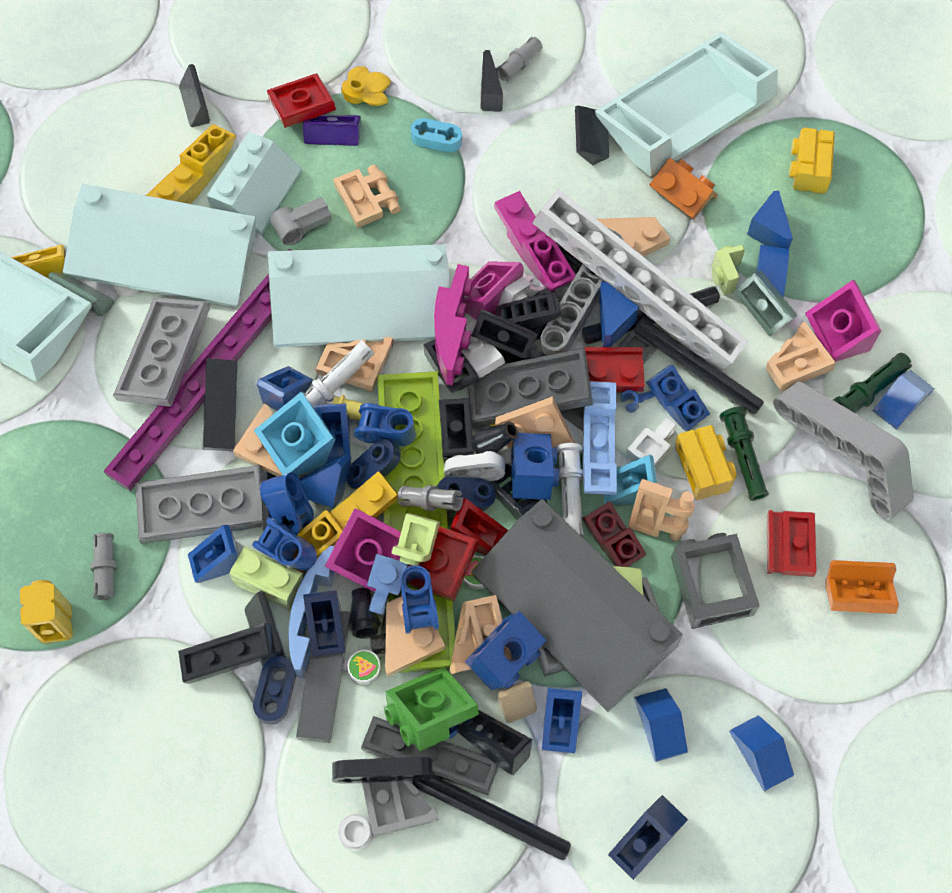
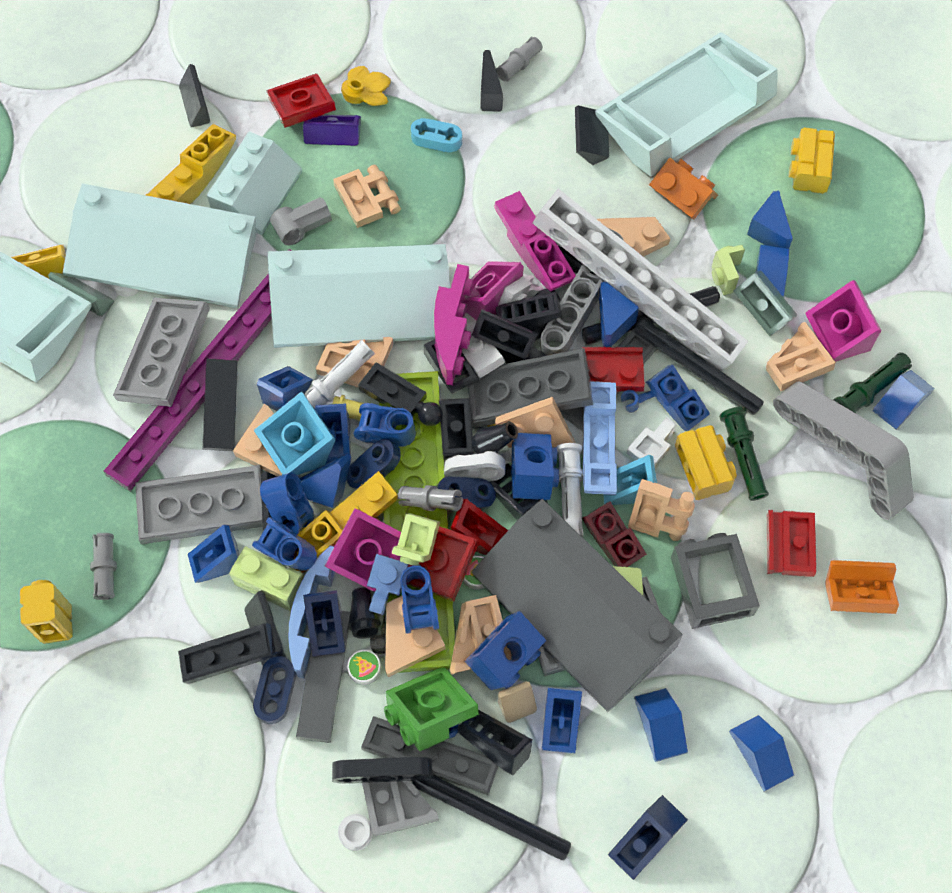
none -> black plate [358,362,443,427]

